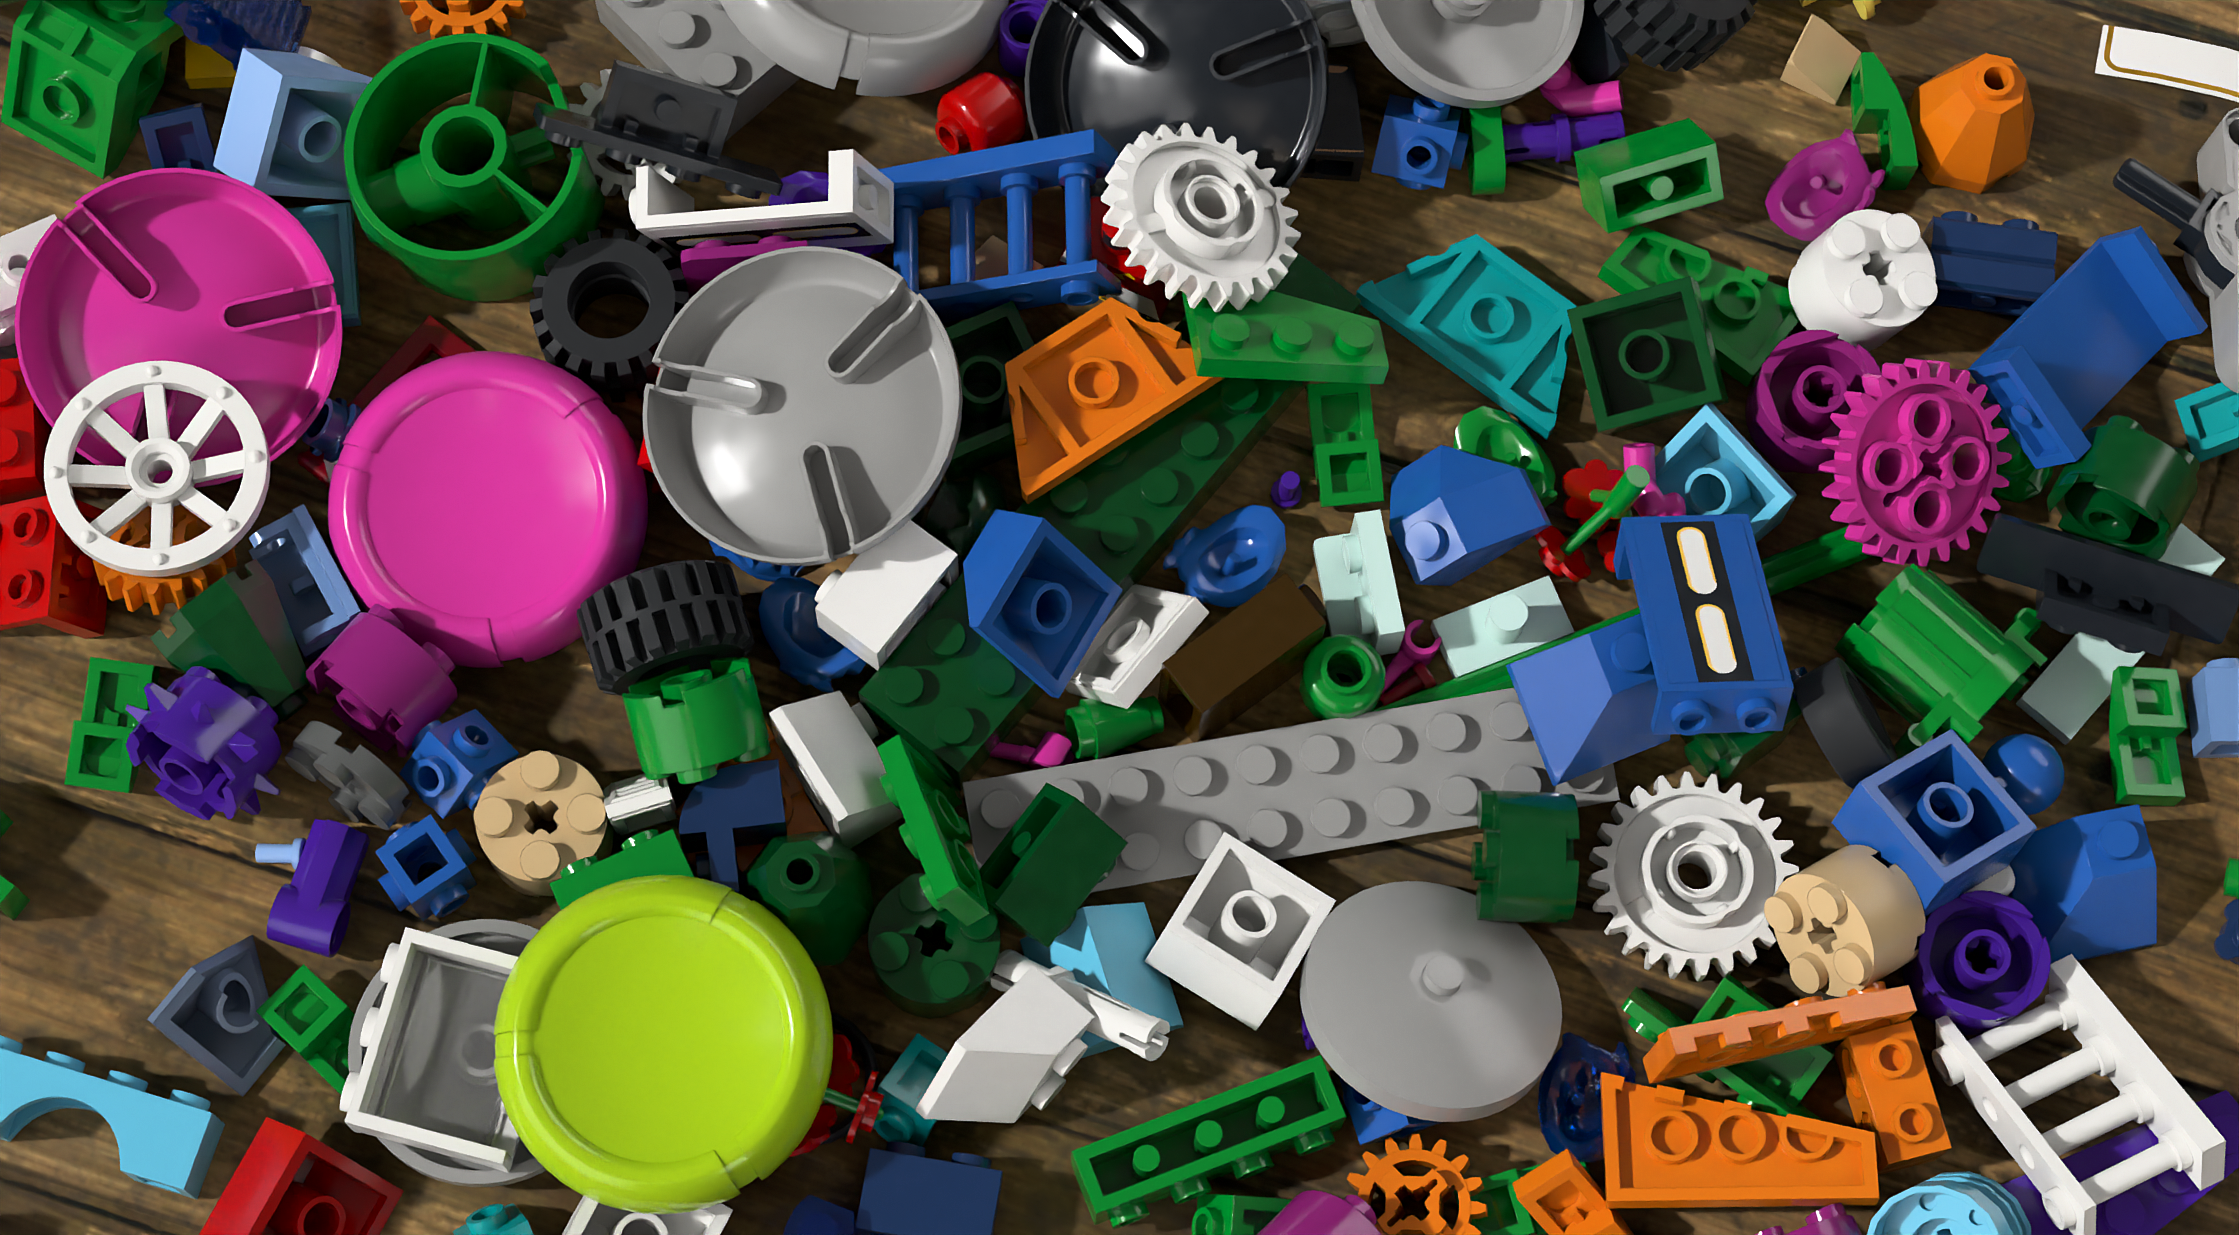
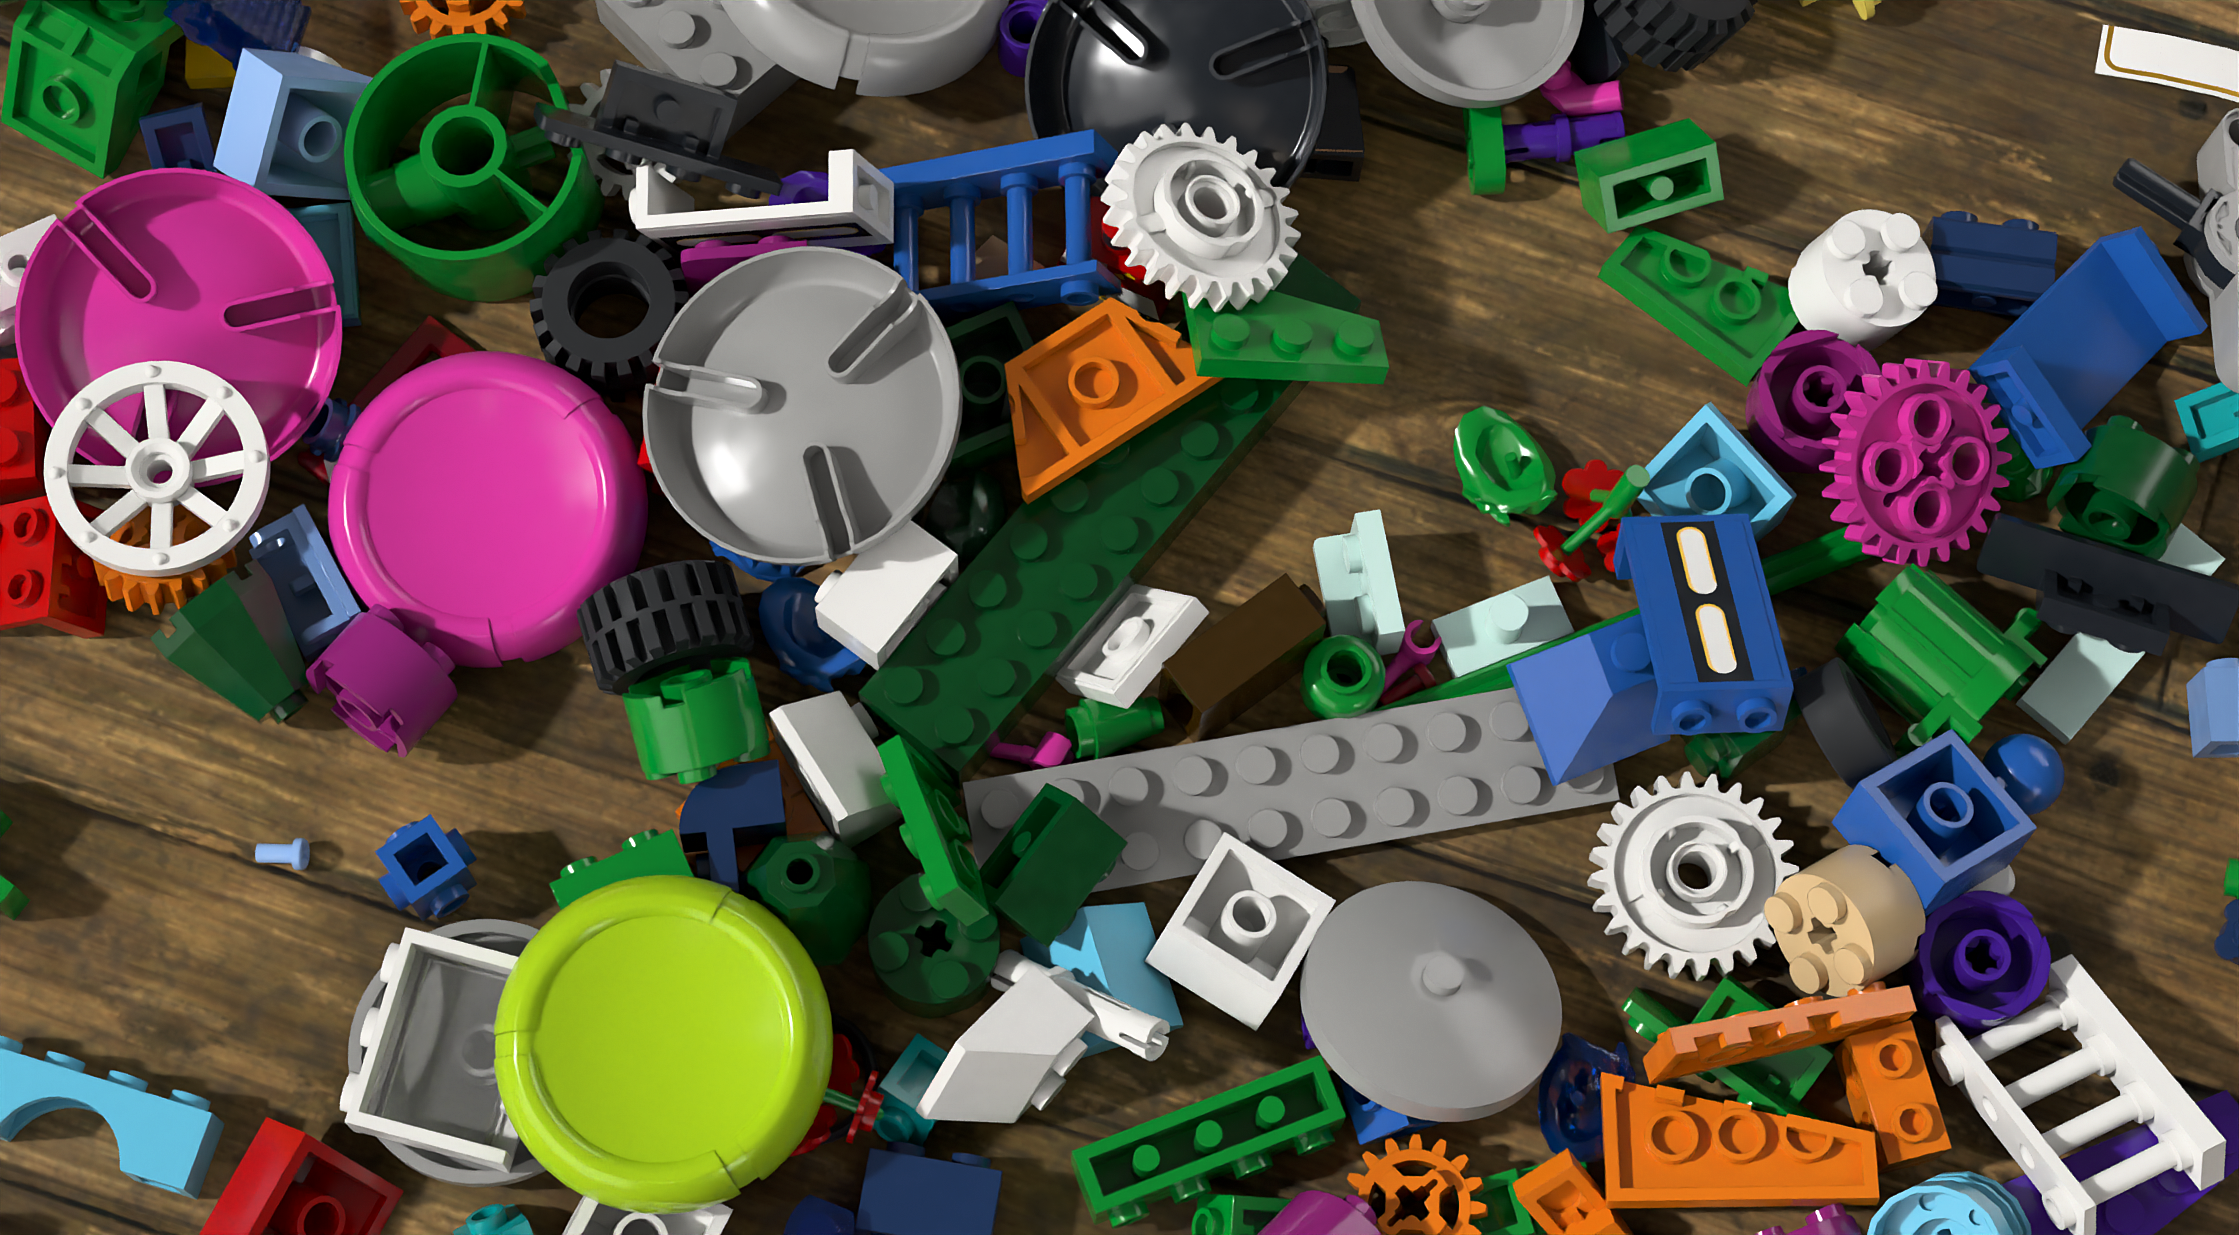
green slope [64,657,160,793] -> none
dark purple brick [126,666,282,820] -> none
sand blue slope [147,935,286,1097] -> none
green slope [256,964,355,1095] -> none
dark purple piece [266,819,371,958] -> none
dark grey plate [285,721,413,830] -> none
blue brick [399,709,520,819] -> none
tan brick [474,750,614,897] -> none
white slope [603,773,677,836] -> none
red head [935,72,1028,155] -> none
blue slope [963,509,1123,698] -> none
blue hat [1163,505,1286,608] -> none
dark purple piece [1270,471,1302,509] -> none
green slope [1305,382,1384,508] -> none
teal wing [1355,234,1576,440] -> none
blue brick [1371,94,1469,190] -> none
blue slope [1389,445,1552,586] -> none
dark green brick [1471,790,1579,923] -> none
dark green brick [1567,276,1729,435] -> none
dark pink arm [1623,442,1686,517] -> none
magenta hat [1765,129,1885,241] -> none
tan slope [1780,14,1861,105] -> none
green slope [1849,52,1918,190] -> none
orange cone [1907,53,2035,194] -> none
blue slope [2009,804,2157,964] -> none
green slope [2109,666,2187,806] -> none

